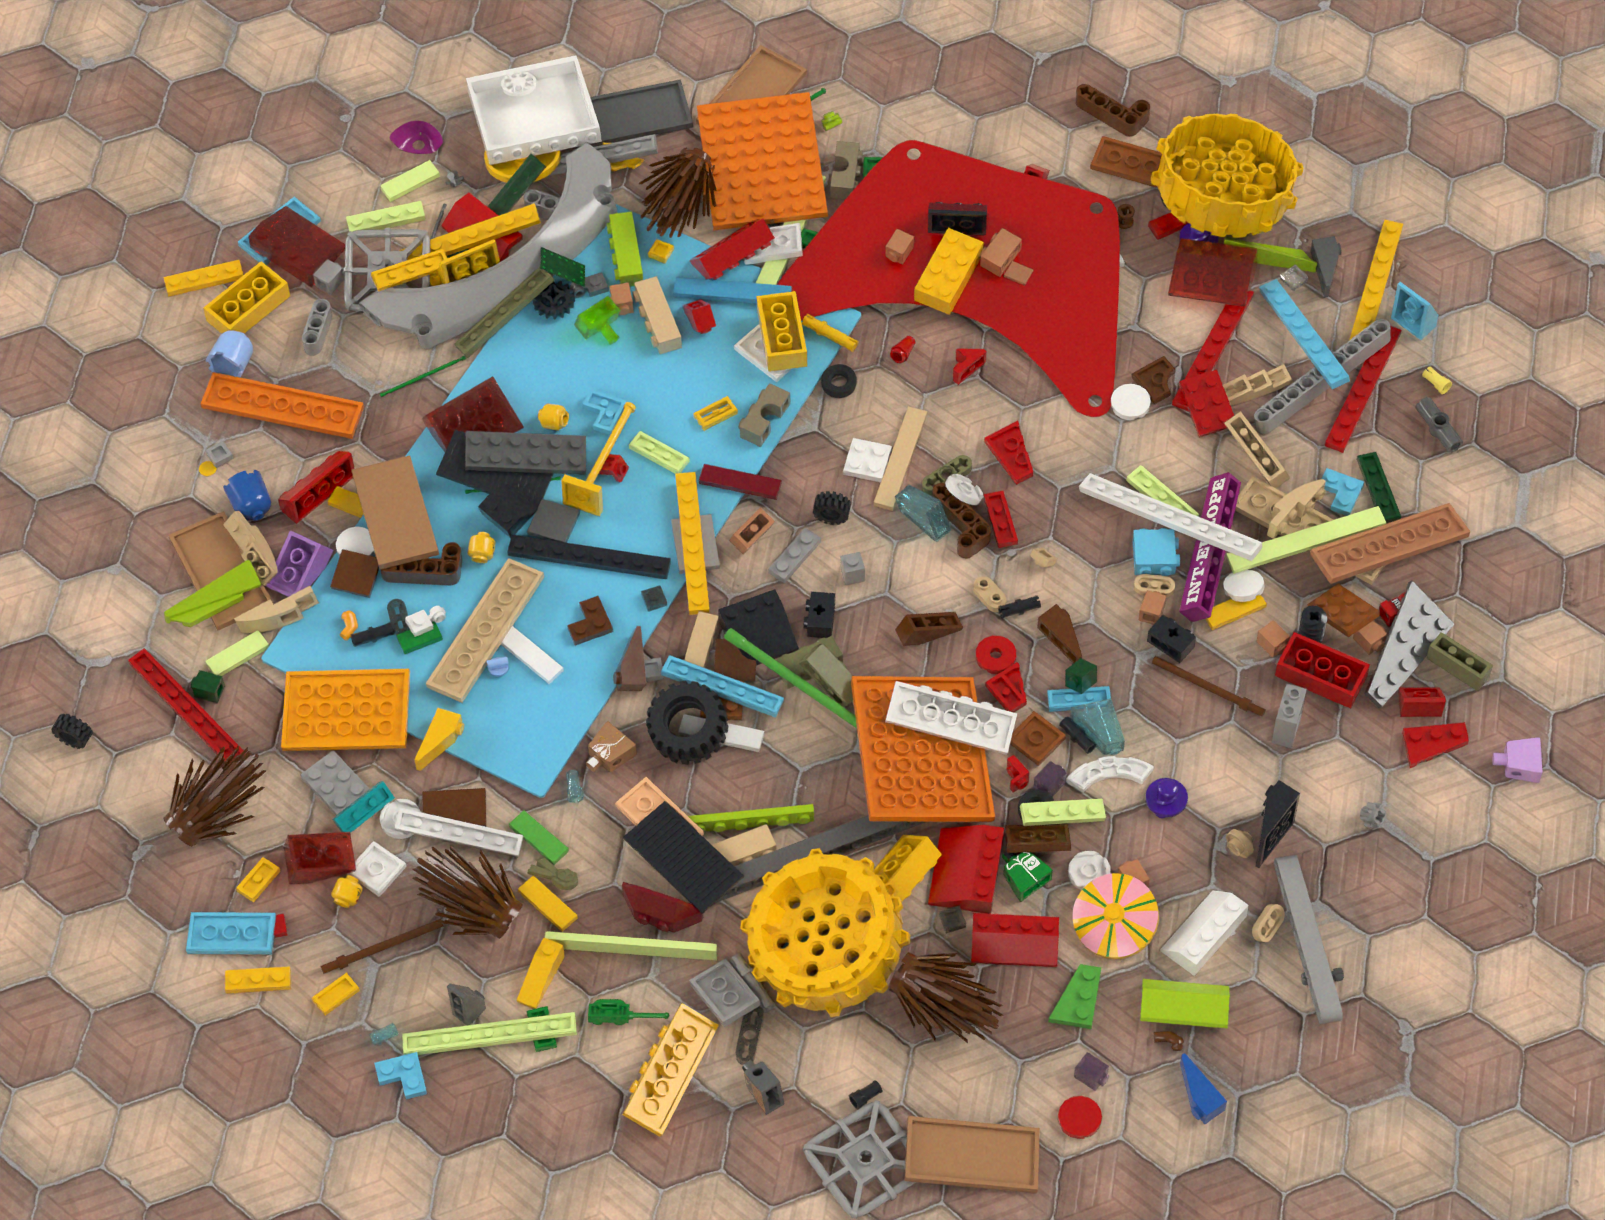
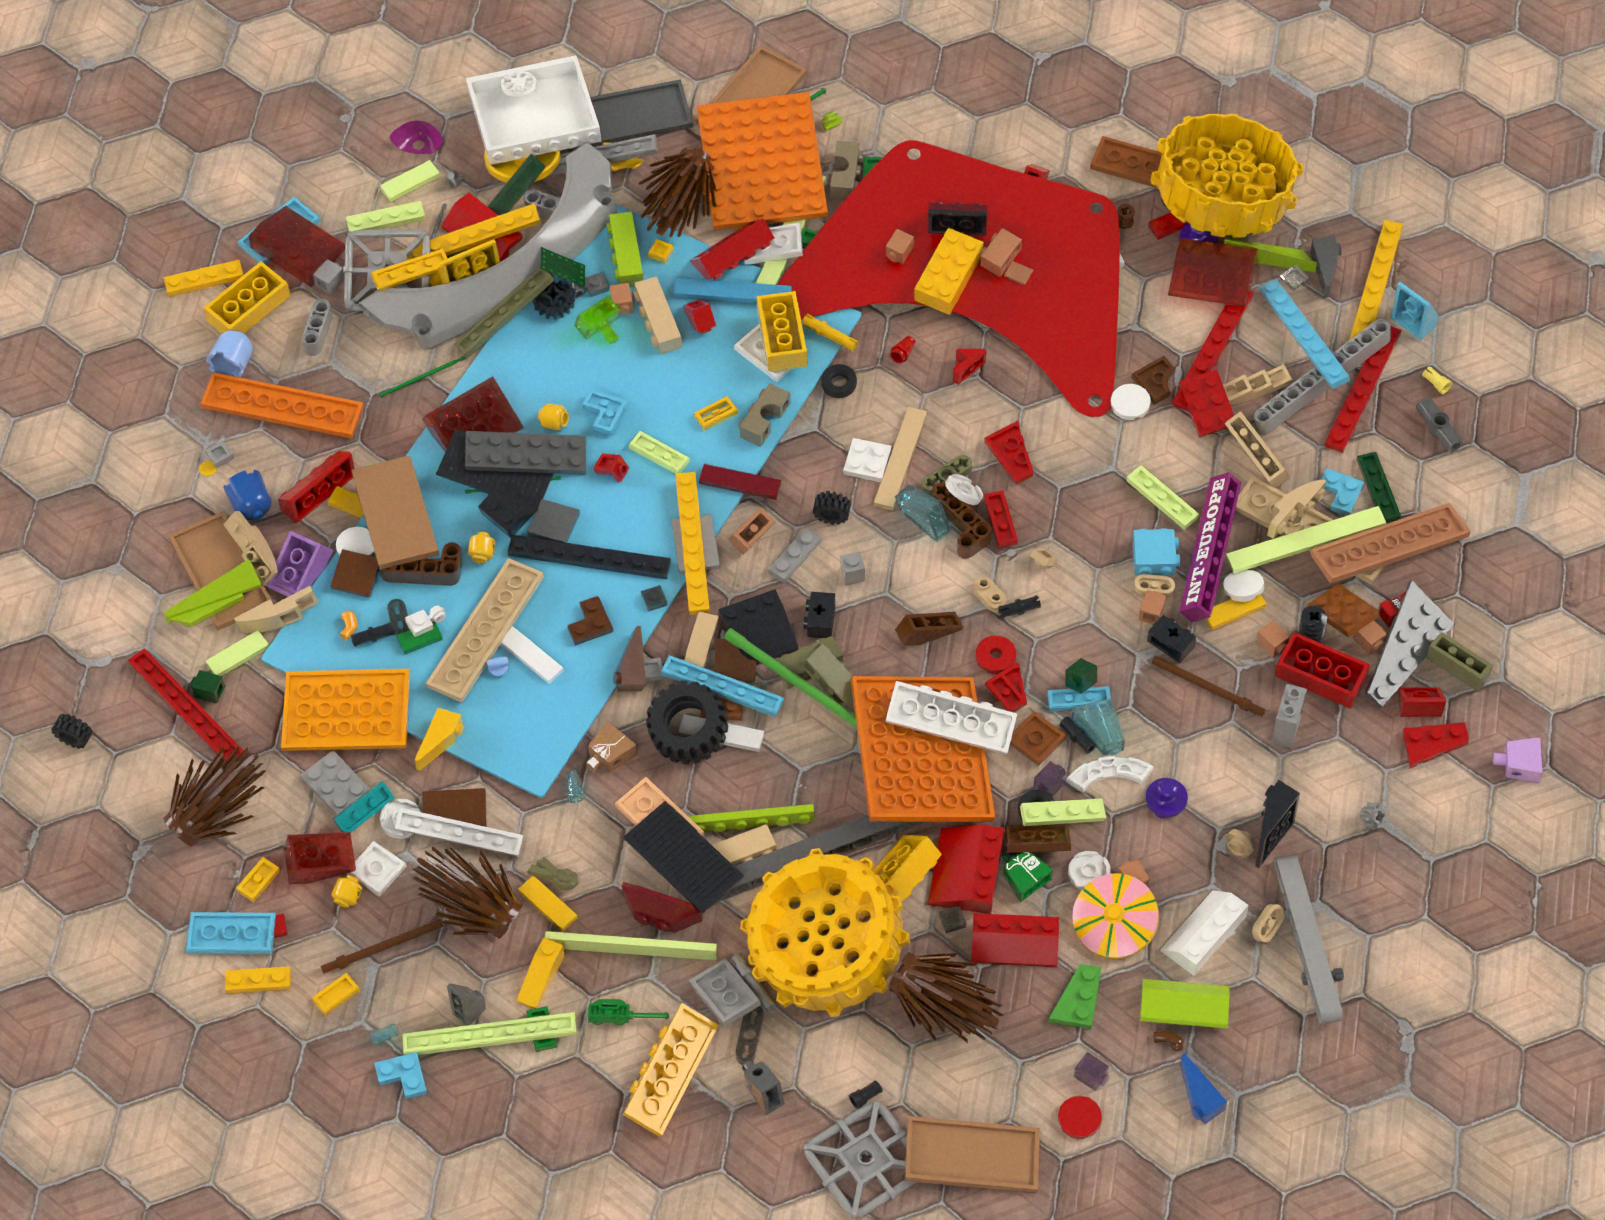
bright green tile [509,810,569,865] -> none
yellow tile [561,402,636,517] -> none
red bracket [1006,755,1029,793] -> none
reddish brown slope [1037,604,1082,664] -> none
reddish brown beam [1075,84,1150,137] -> none
white plate [1079,473,1262,561] -> none

